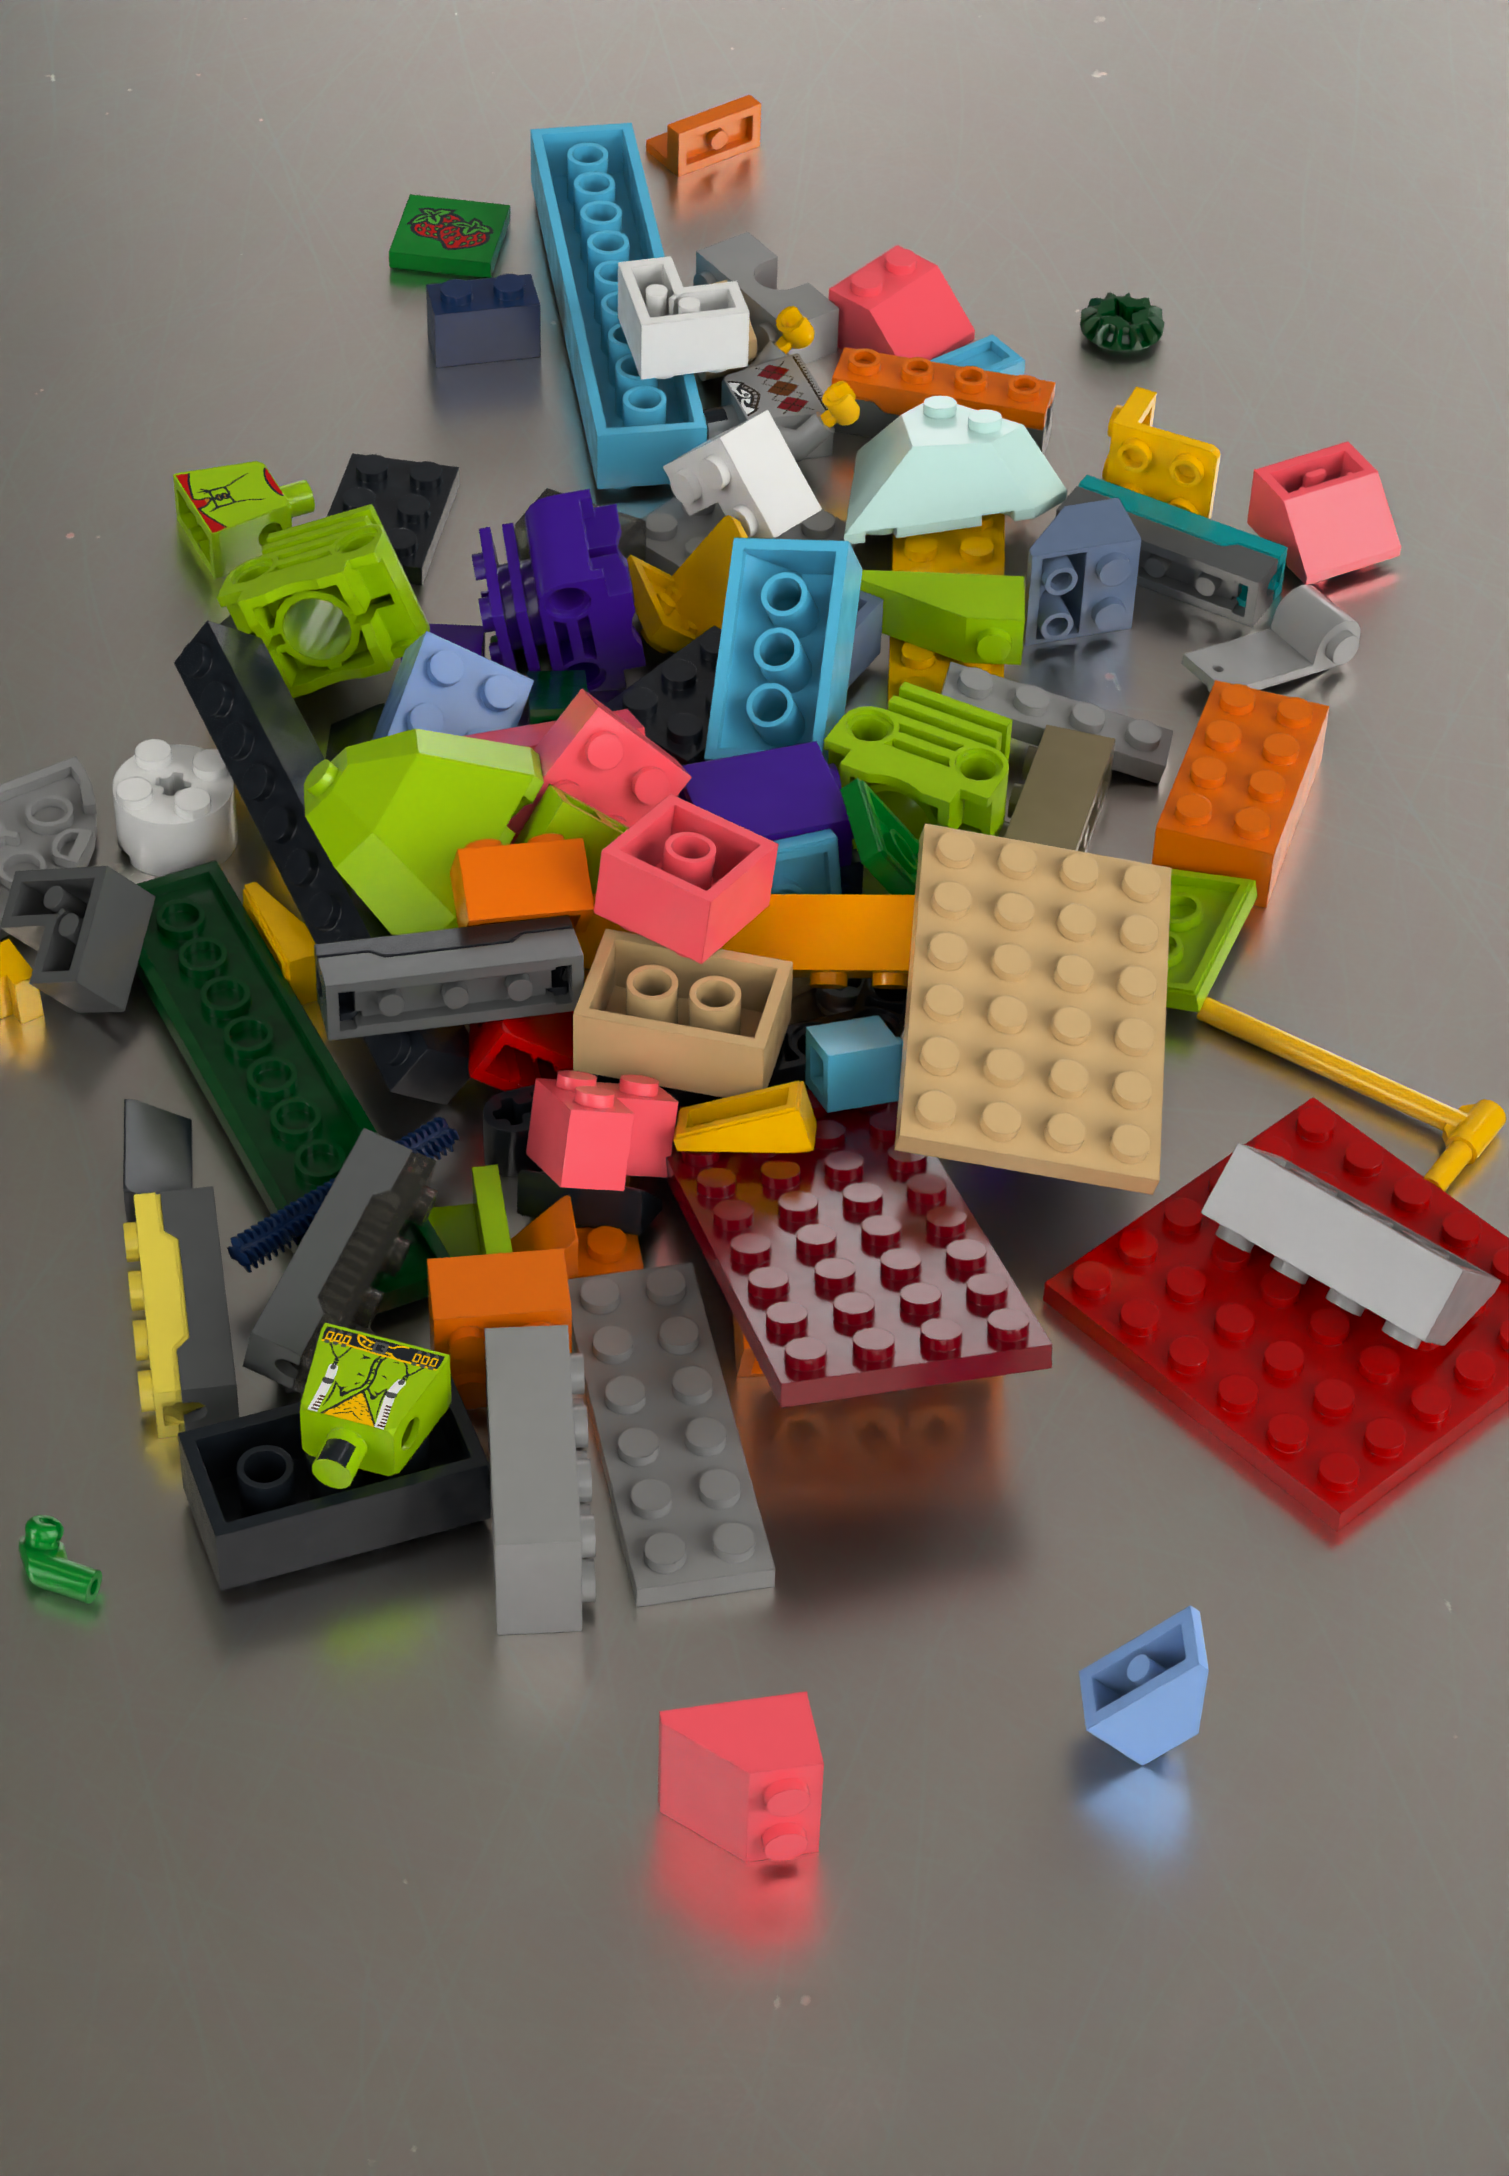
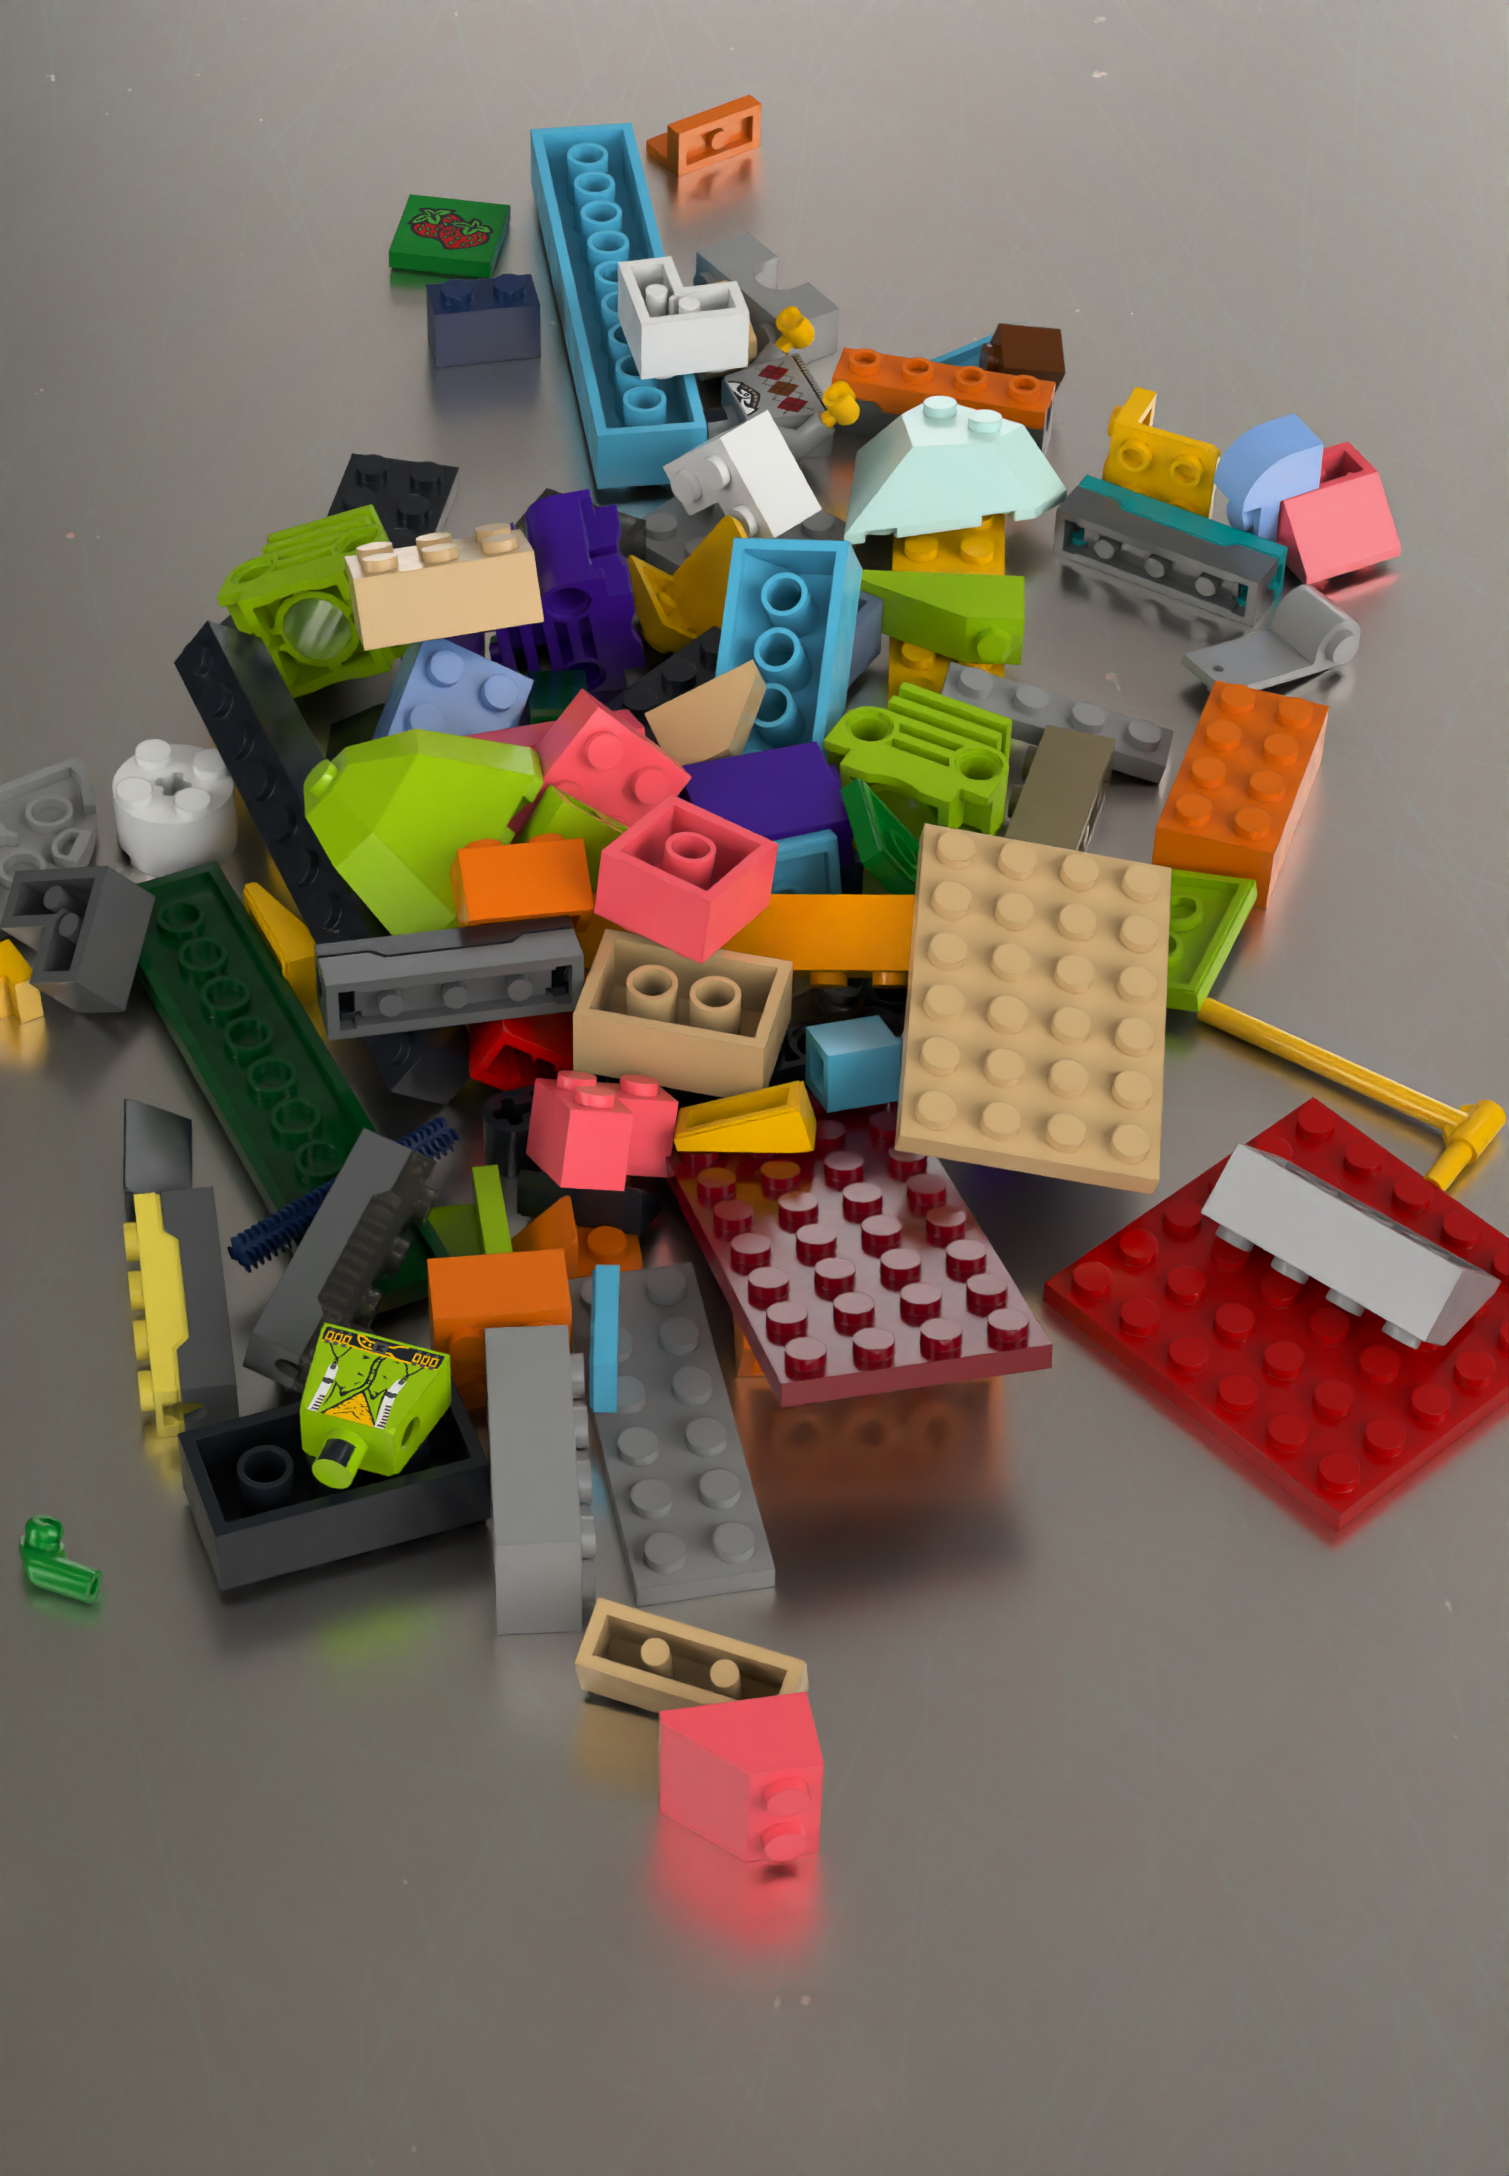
lime torso [173,461,315,579] -> none
coral slope [829,245,975,360] -> none
sand blue slope [1023,498,1141,646] -> none
light blue slope [1079,1605,1209,1766] -> none
dark green gear [1080,292,1164,352] -> none
none -> tan brick [344,523,544,651]
none -> tan brick [574,1597,809,1713]
none -> medium azure tile [589,1265,620,1413]
none -> tan slope [644,659,767,766]
none -> reddish brown brick [979,323,1066,393]
none -> light blue brick [1213,413,1324,543]

